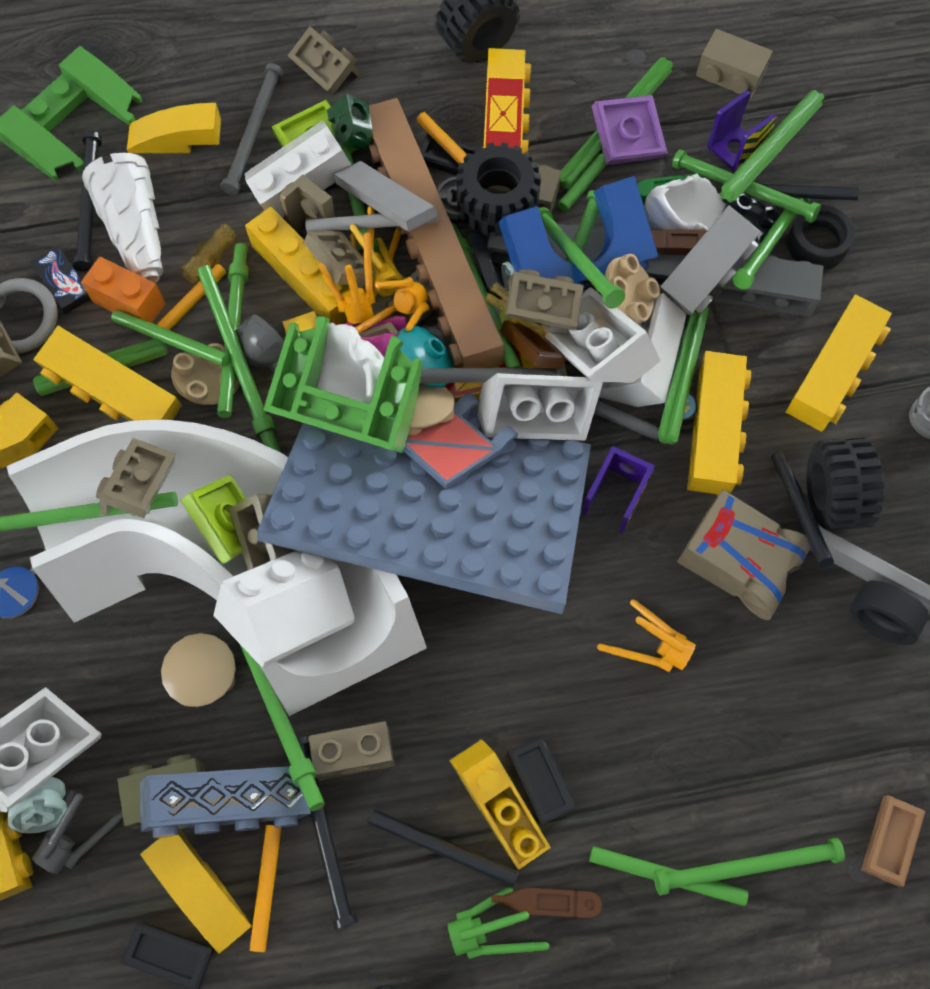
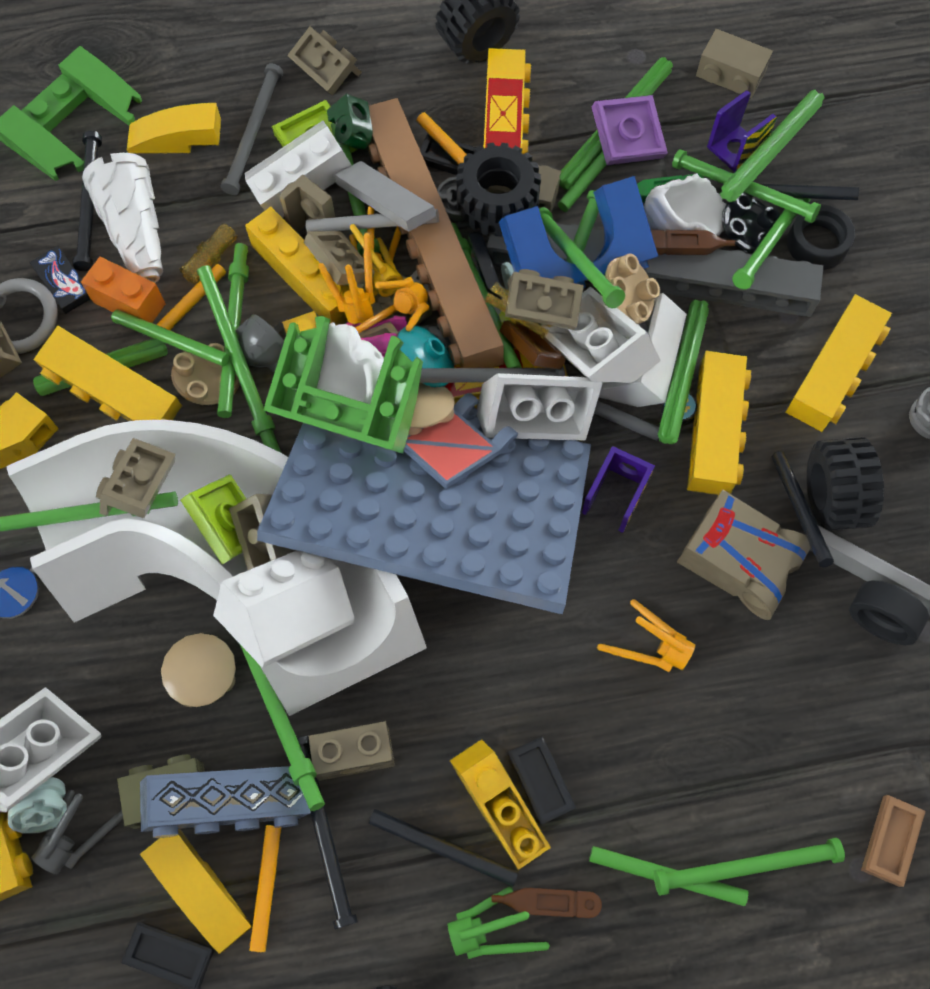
light grey brick [660,205,761,316] -> none

